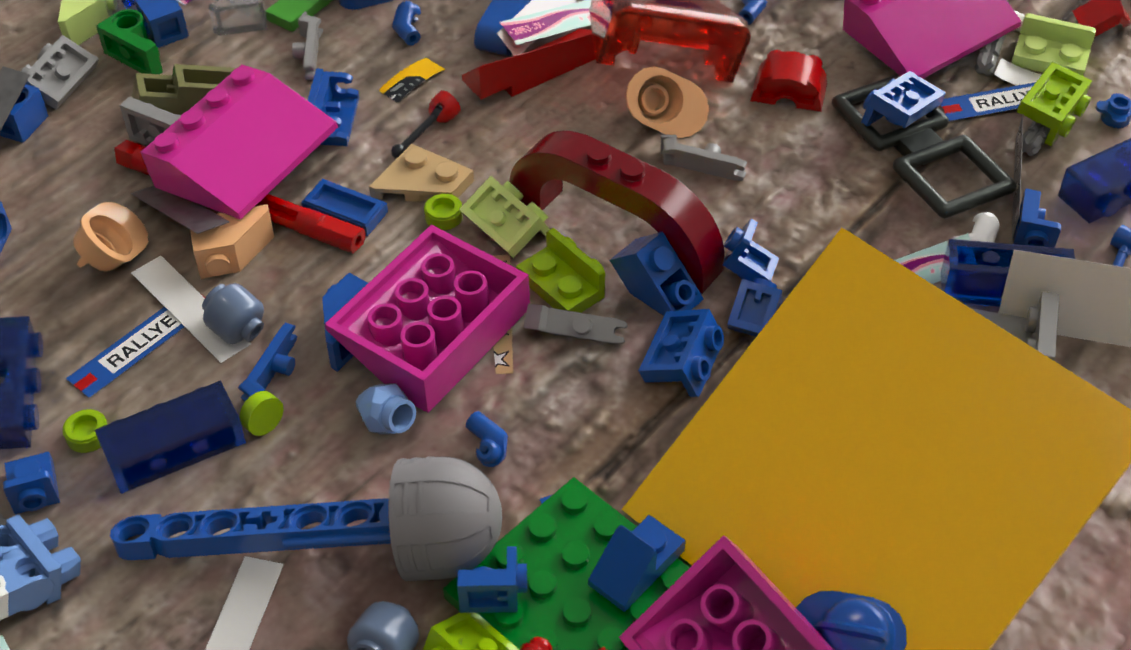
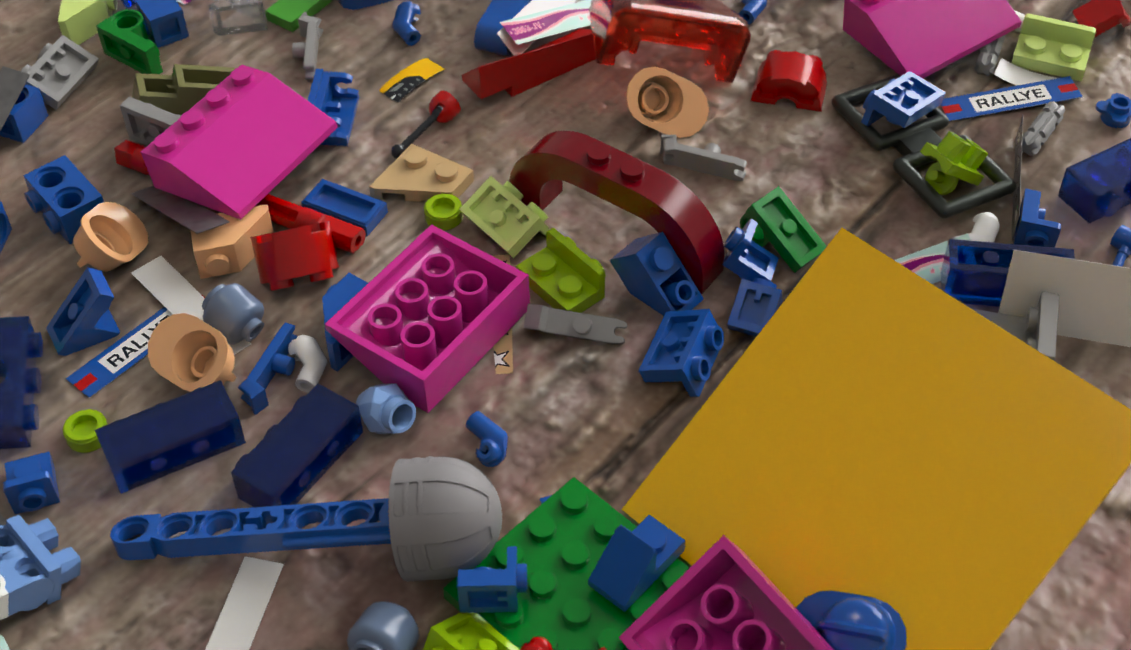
lime tile [239,391,284,436] -> none
lime bracket [1017,61,1092,146] -> none
none -> blue brick [23,155,104,244]
none -> blue slope [46,267,120,356]
none -> light nougat piece [148,313,237,393]
none -> clear blue brick [231,384,363,507]
none -> red cylinder [250,221,339,291]
none -> white arm [288,335,327,393]
none -> green plate [740,186,827,273]
none -> lime hips [920,131,988,195]

